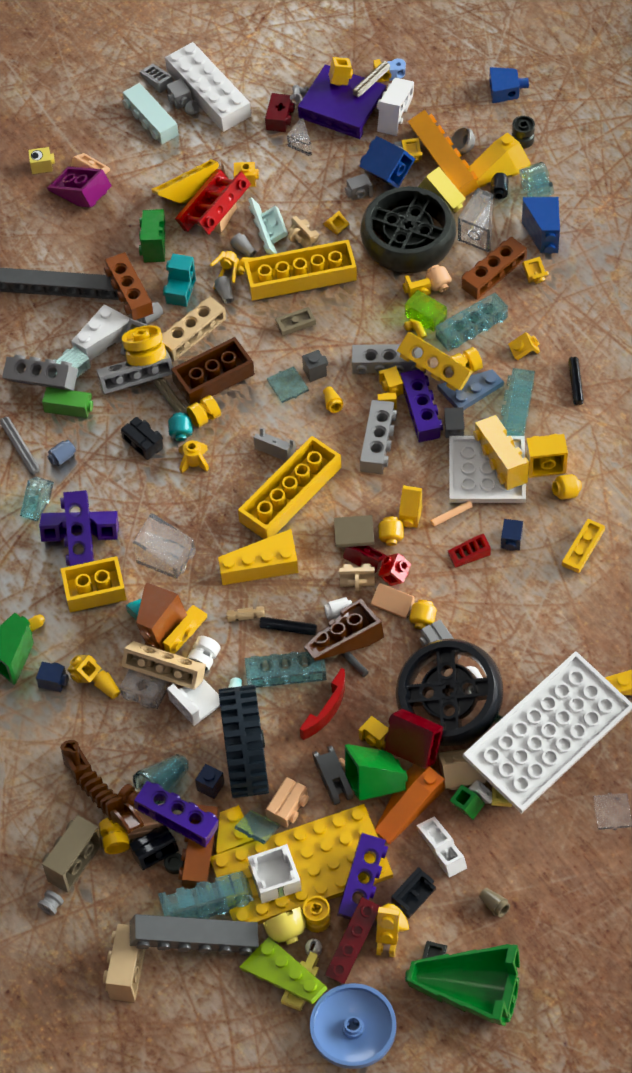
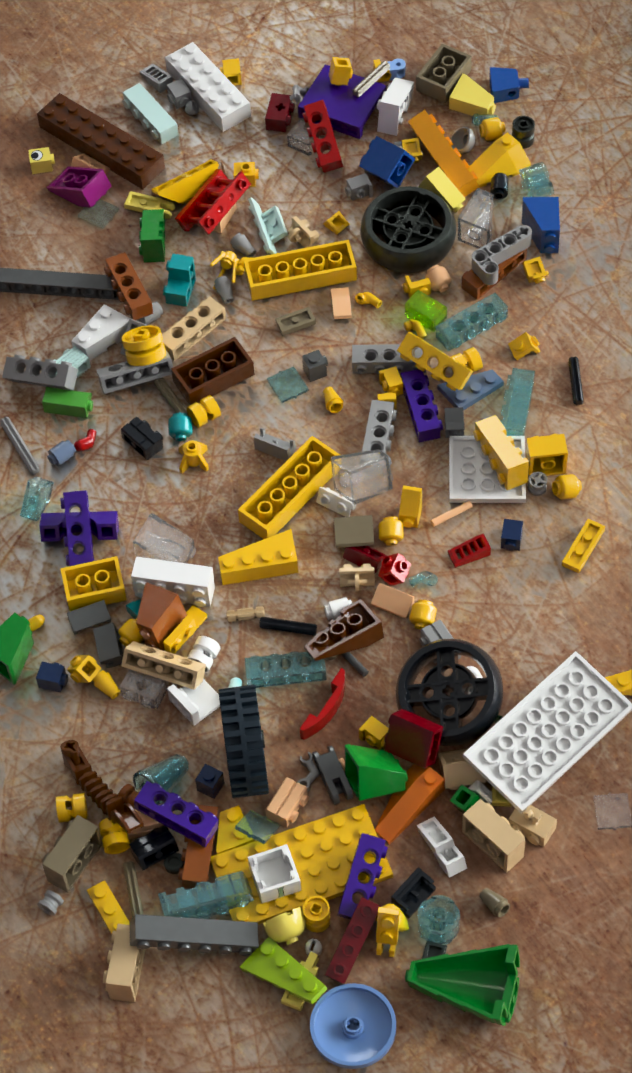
none -> reddish brown brick [37,93,165,190]
none -> yellow wheel [56,793,88,823]
none -> dark grey hinge [67,600,111,635]
none -> red arm [74,429,97,451]
none -> clear light blue piece [78,199,119,229]
none -> yellow plate [87,880,130,935]
none -> dark grey hinge [93,622,124,668]
none -> yellow head [118,618,144,647]
none -> dark tan axle [123,861,143,917]
none -> light yellow hinge [124,191,175,219]
none -> white brick [131,557,215,607]
none -> yellow brick [220,58,242,86]
none -> light grey arm [297,752,320,792]
none -> red brick [302,100,344,173]
none -> white hinge [316,487,357,517]
none -> light nougat slope [331,287,352,319]
none -> clear slope [331,449,393,505]
none -> yellow arm [355,292,382,308]
none -> clear light blue arm [409,571,438,587]
none -> dark tan brick [416,44,472,103]
none -> clear light blue brick [418,895,460,944]
none -> light yellow slope [449,73,496,119]
none -> tan brick [462,799,525,873]
none -> clear light blue arm [471,113,498,126]
none -> light grey beam [472,225,532,285]
none -> yellow head [479,117,506,141]
none -> tan brick [508,805,557,847]
none -> light grey wheel [528,472,548,496]

